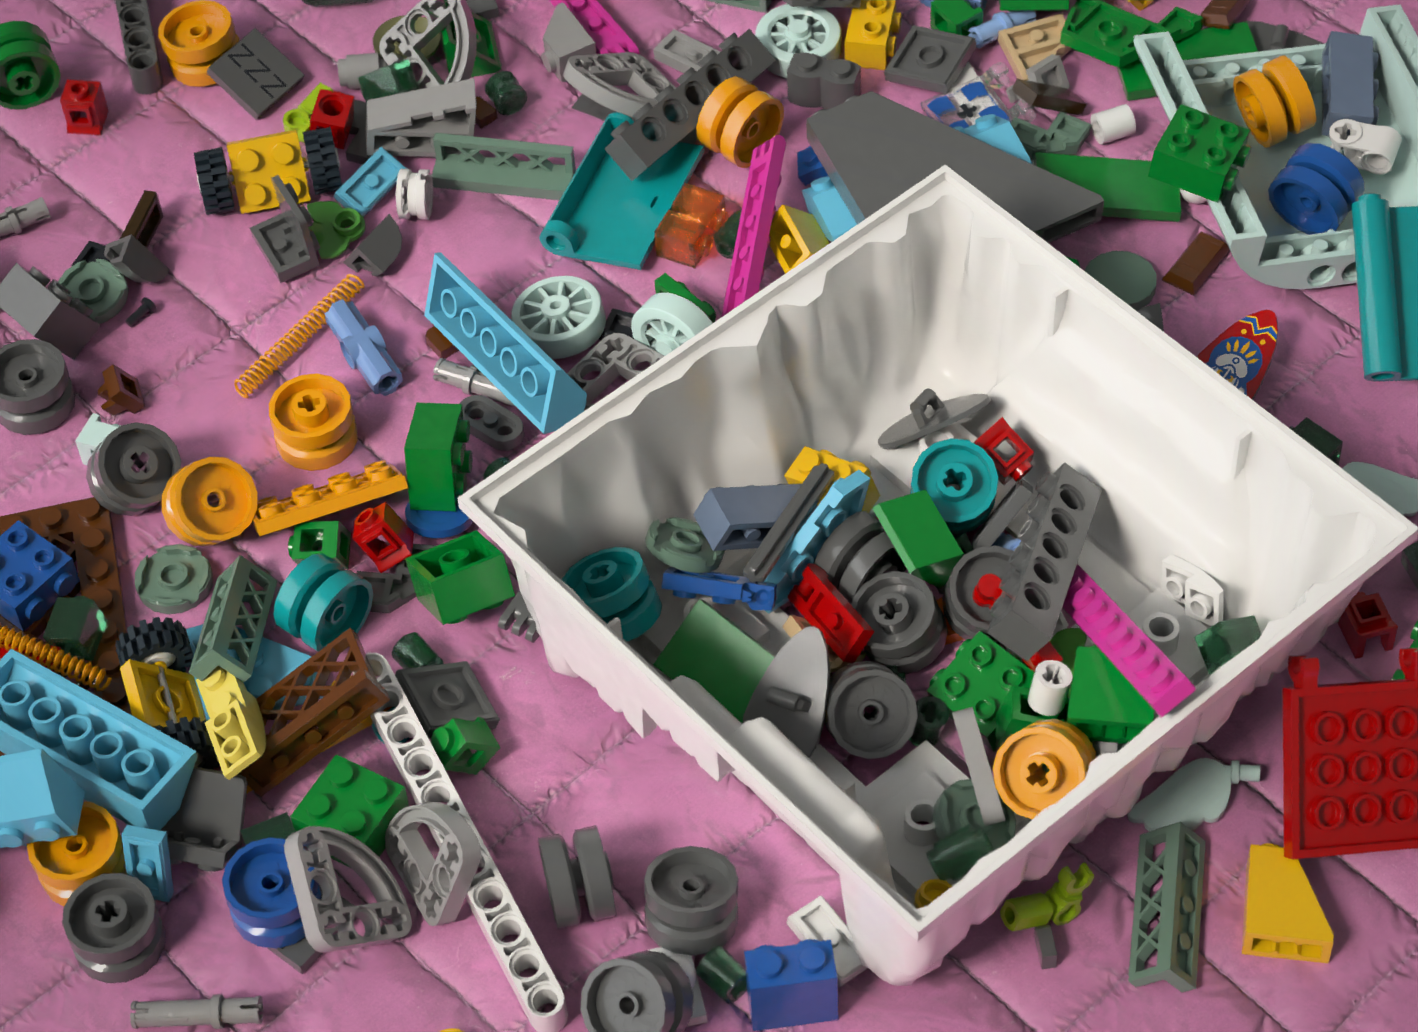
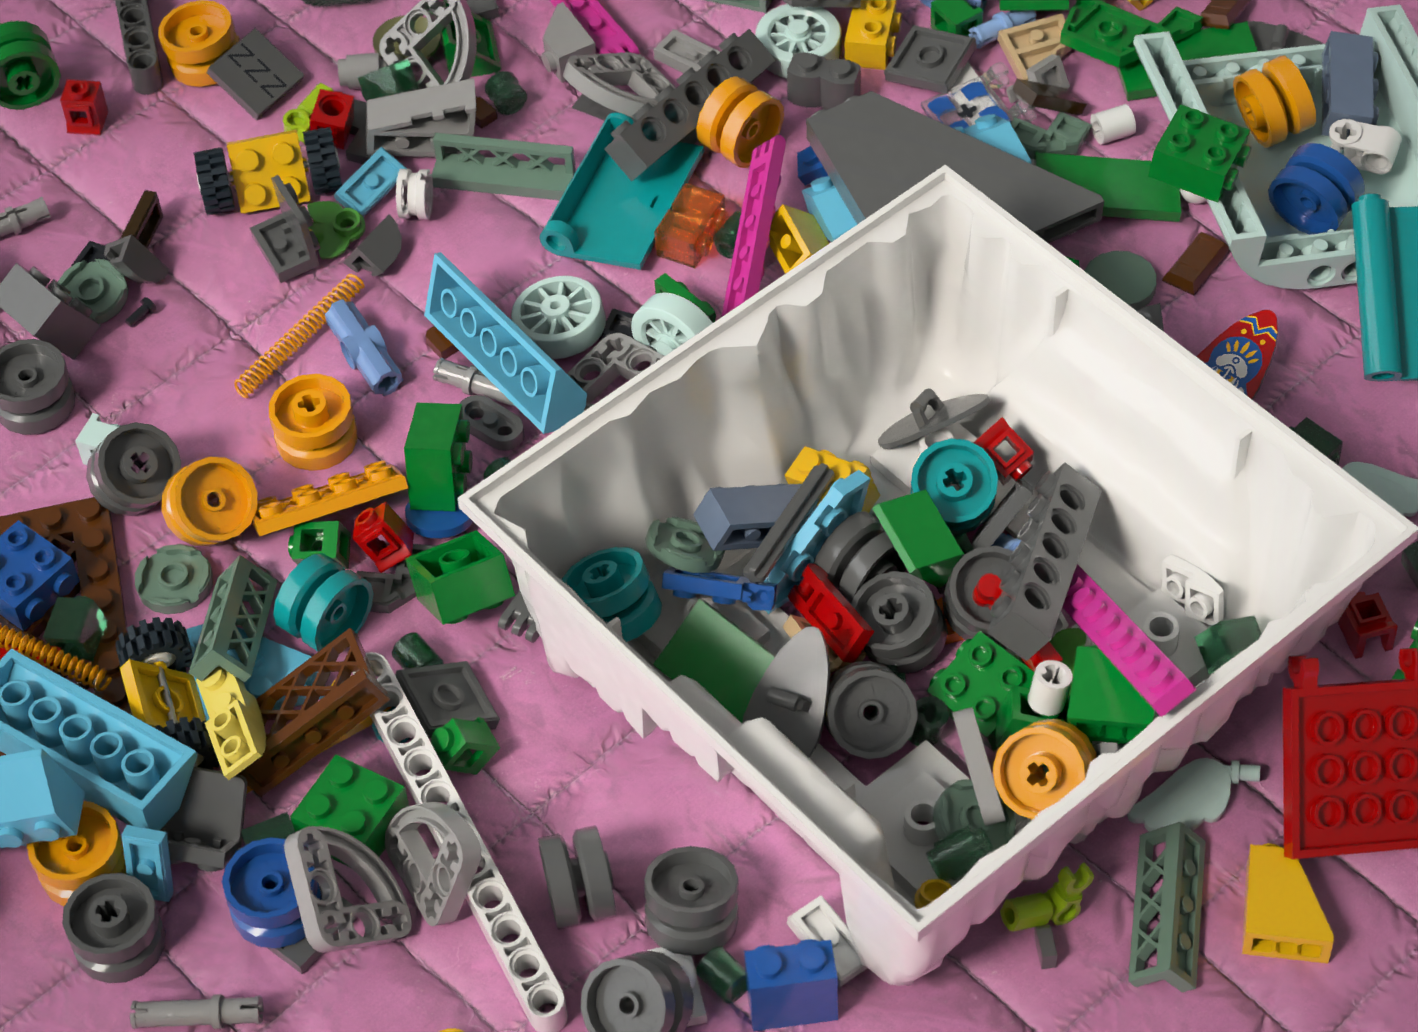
reddish brown tile [97,364,145,416] -> none

